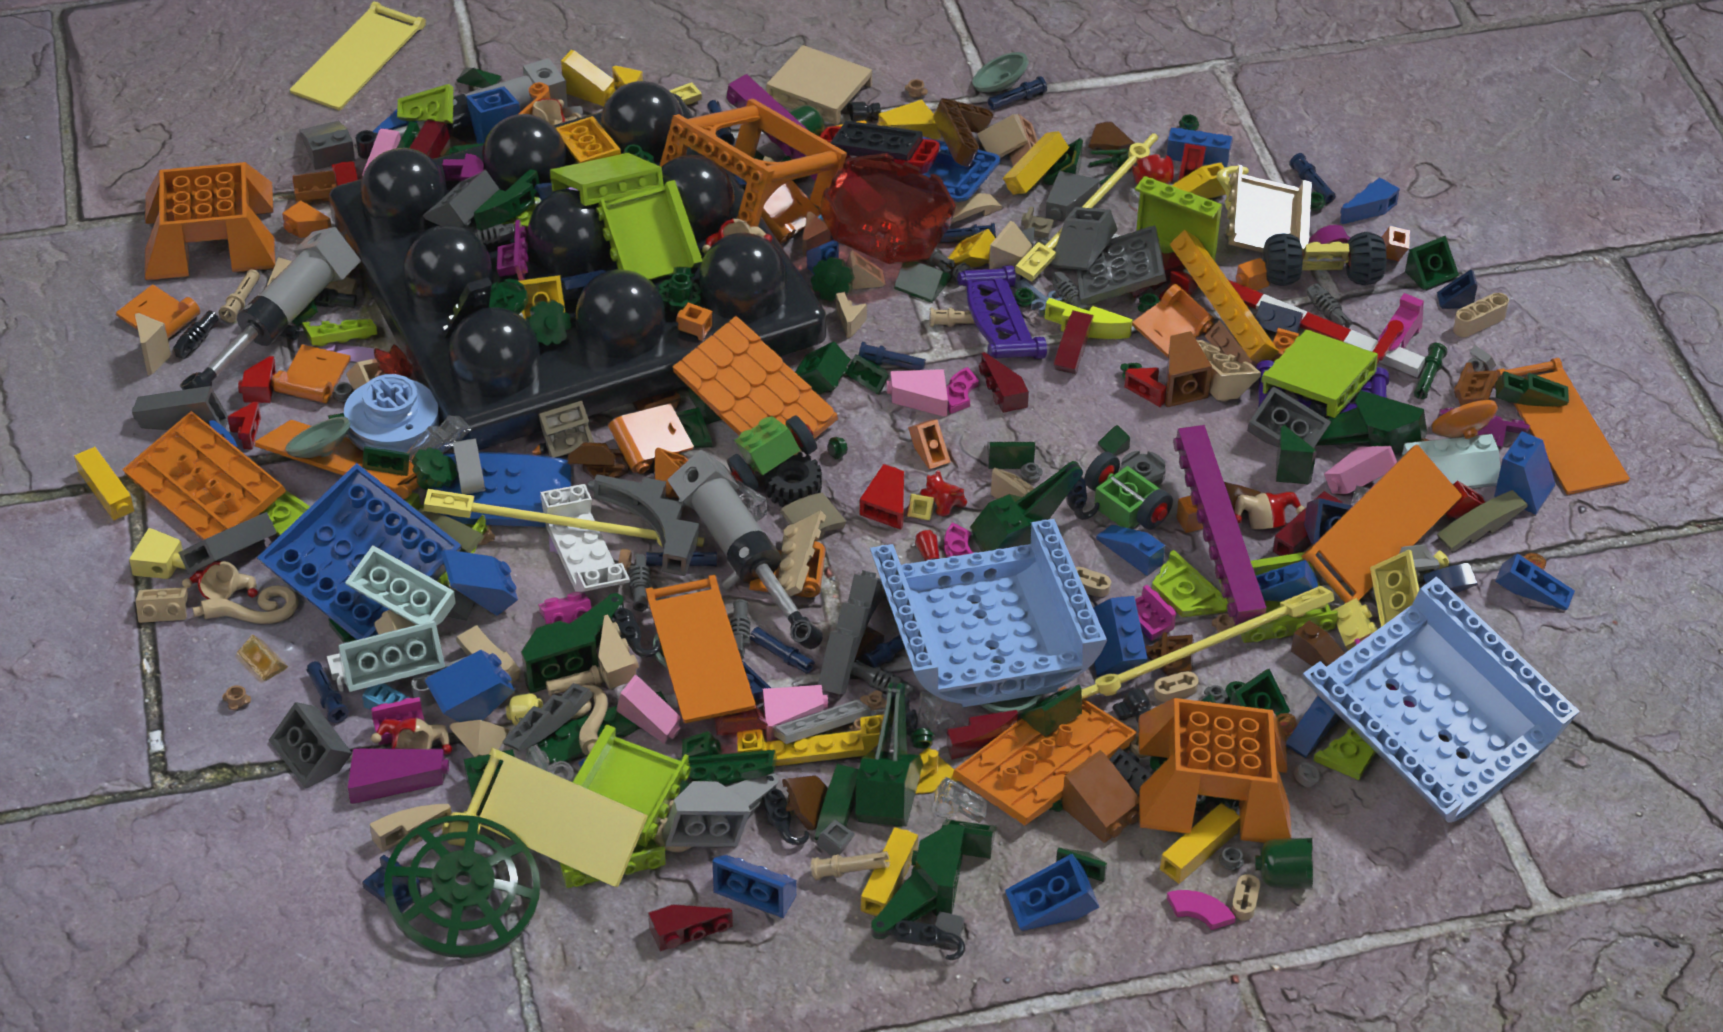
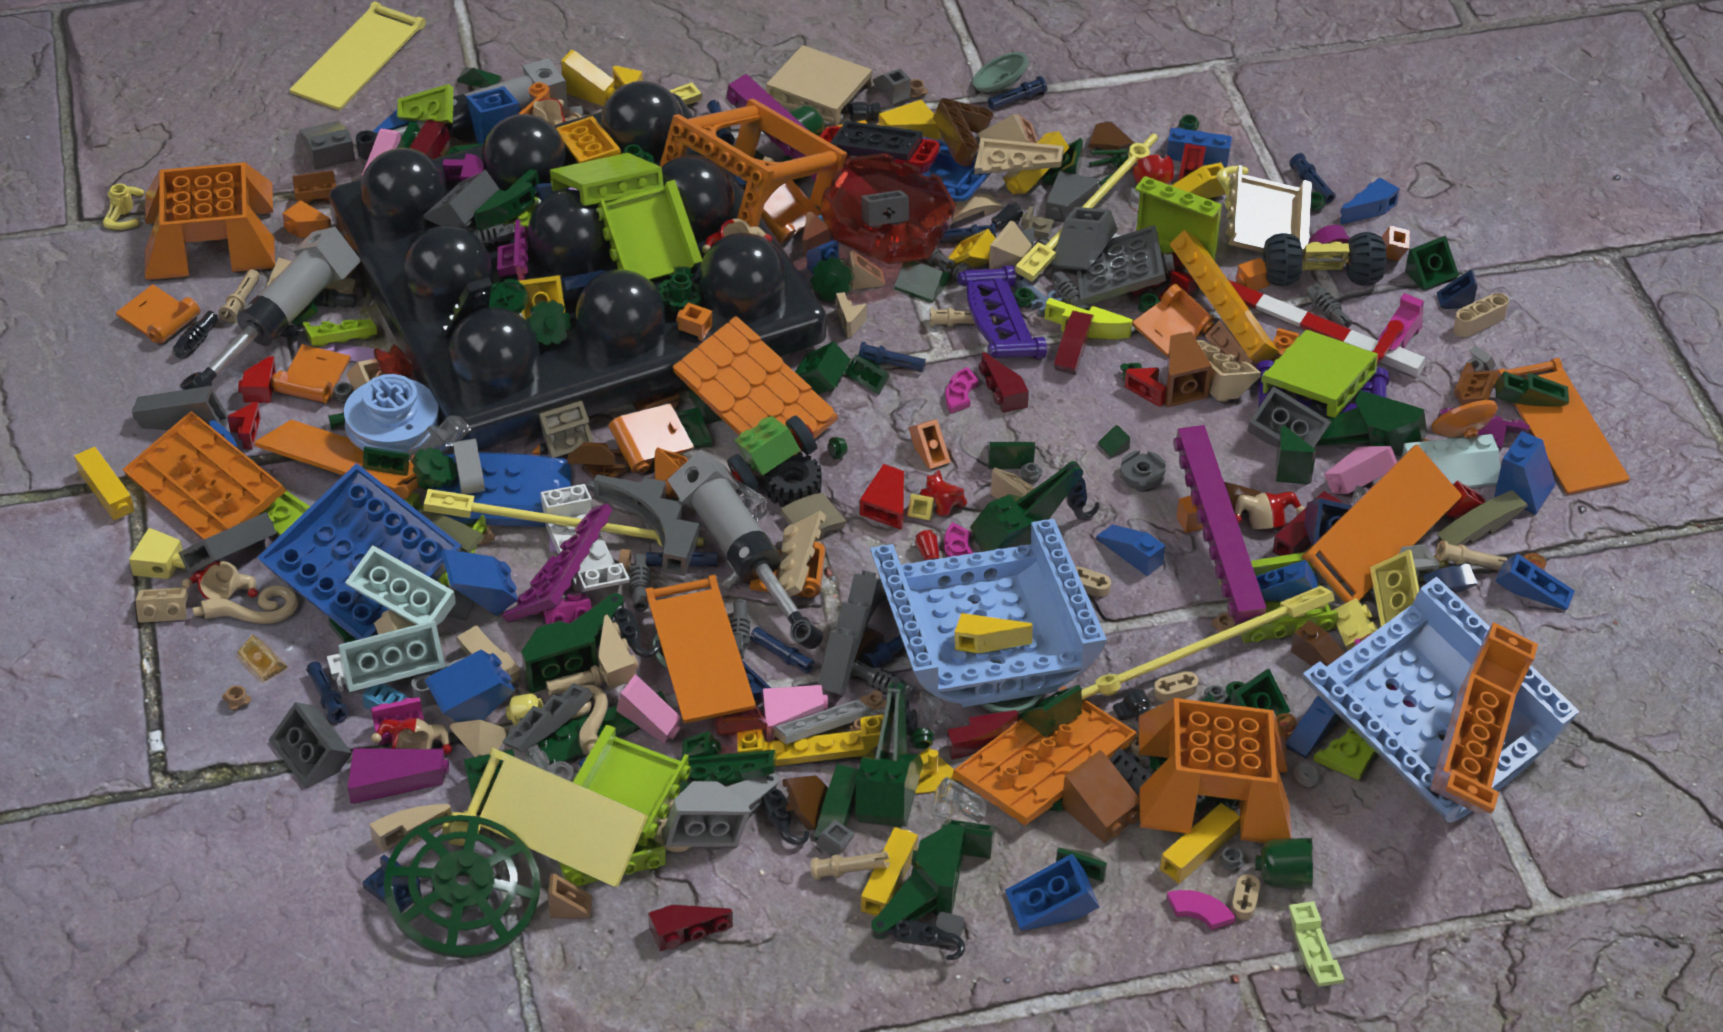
tan slope [135,313,171,375] -> none
sand green dish [286,417,351,458] -> none
red slope [332,161,358,186] -> none
blue slope [712,855,797,919] -> none
bright pink slope [886,369,948,416] -> none
brick [1084,452,1173,530] -> none
blue slope [1093,596,1147,677] -> none
dark pink bracket [1135,585,1176,641] -> none
reddish brown slope [1145,632,1194,676] -> none
lime wing [1151,550,1228,618] -> none
dark blue bracket [1256,301,1304,334] -> none
dark green pin [1414,342,1448,400] -> none
none -> light yellow piece [103,184,144,230]
none -> magenta wing [502,503,612,623]
none -> medium nougat slope [548,873,592,918]
none -> dark grey brick [861,190,909,228]
none -> flat silver slope [873,68,911,104]
none -> yellow slope [954,613,1033,653]
none -> tan wing [974,138,1064,174]
none -> black cone [991,202,1023,229]
none -> dark grey plate [1162,253,1175,274]
none -> yellowish green slope [1289,901,1344,987]
none -> orange slope [1430,622,1538,814]
none -> tan pin [1436,540,1507,571]

